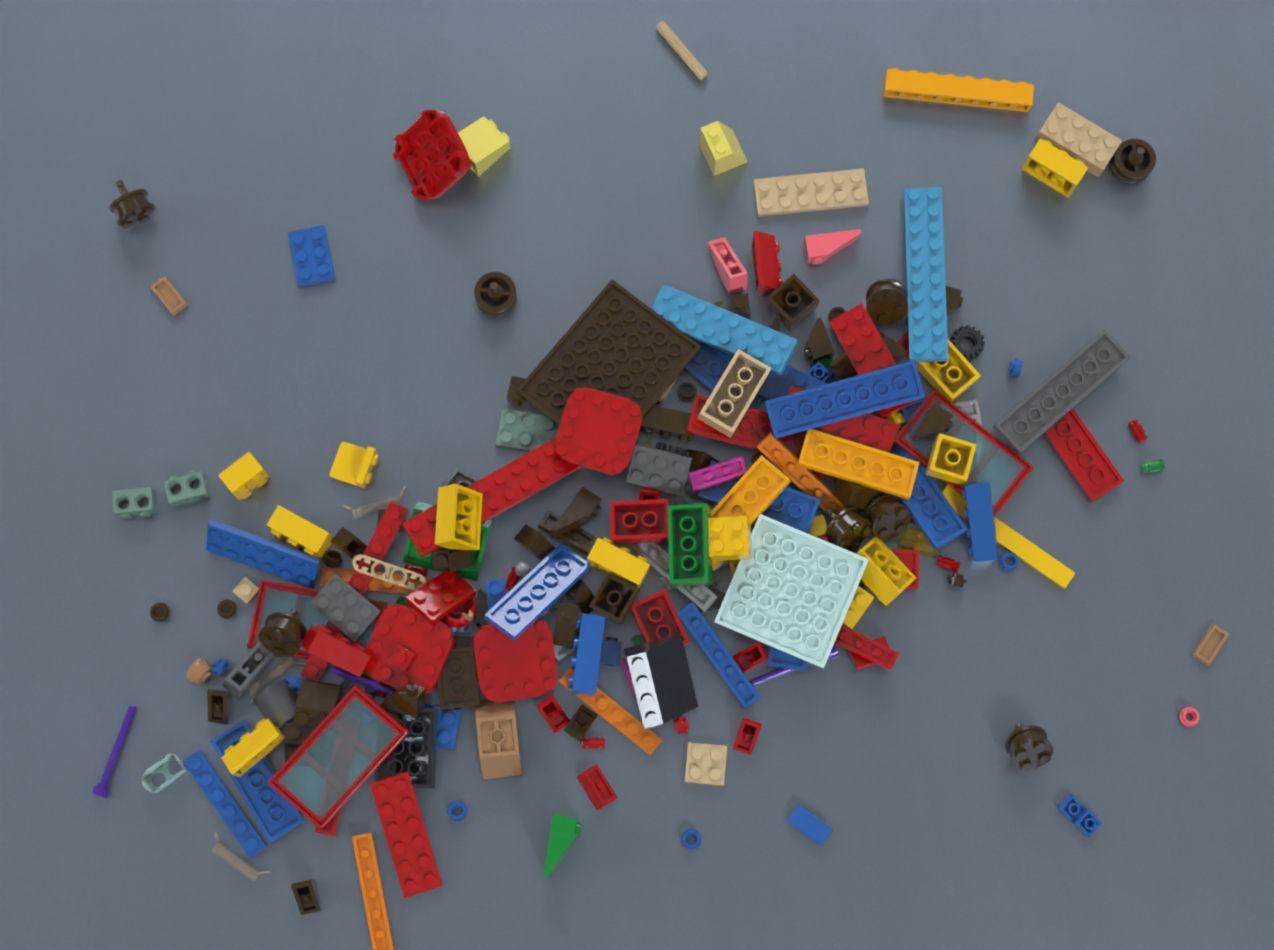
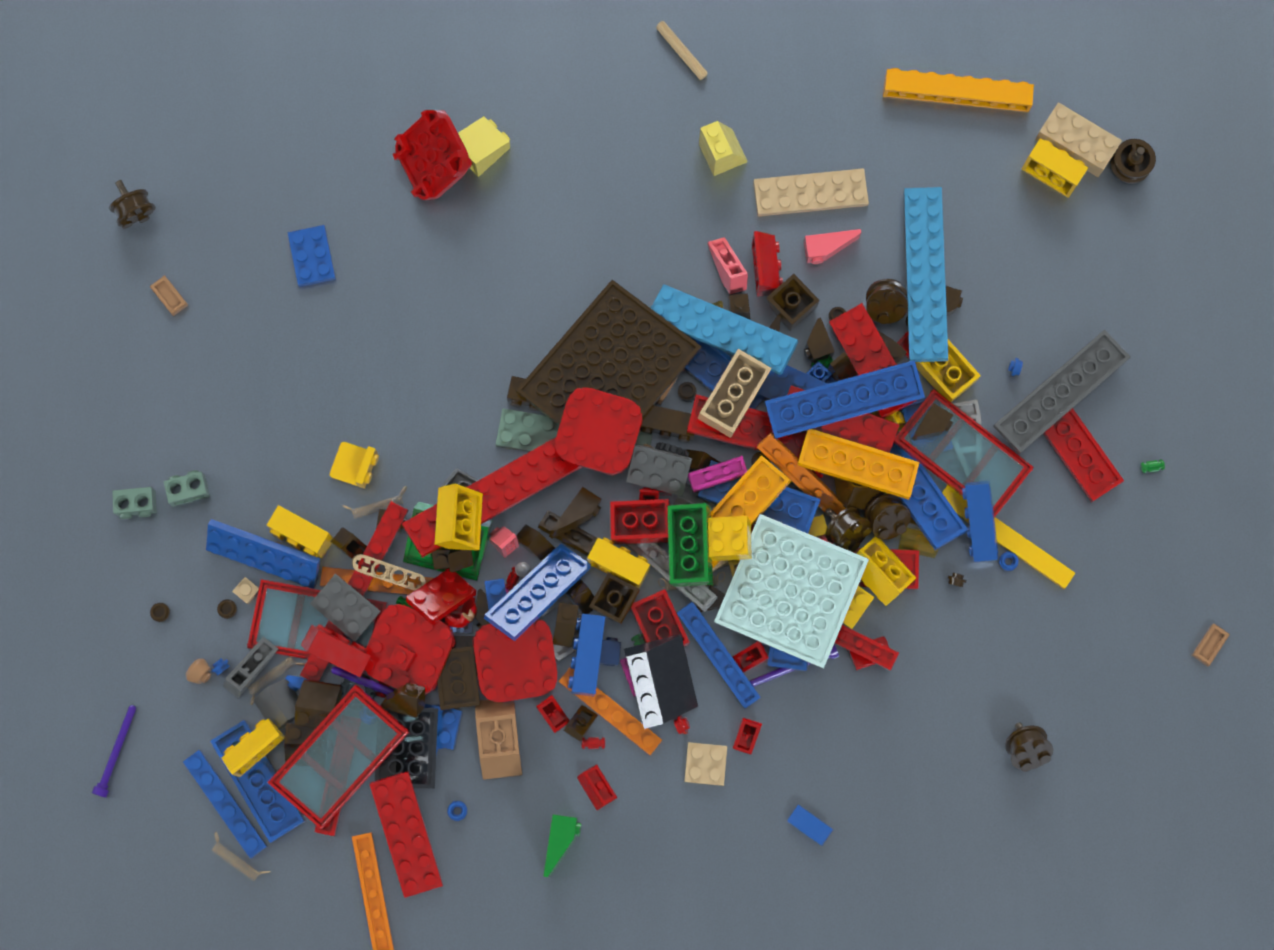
light aqua piece [142,753,187,793] -> none
dark brown slope [207,689,233,724] -> none
yellow brick [218,452,270,500] -> none
dark brown wheel [259,609,307,657] -> none
dark brown slope [291,880,321,915] -> none
dark brown plate [322,550,342,567] -> none
red piece [404,564,428,577] -> none
dark brown wheel [474,272,517,317] -> none
blue plate [681,829,701,849] -> none
yellow brick [925,433,977,486] -> none
red piece [936,555,960,572] -> none
black tyre [950,325,985,362] -> none
blue slope [1057,794,1102,837] -> none
red piece [1128,419,1148,443] -> none
coral plate [1179,707,1200,727] -> none
none -> coral slope [489,526,519,558]

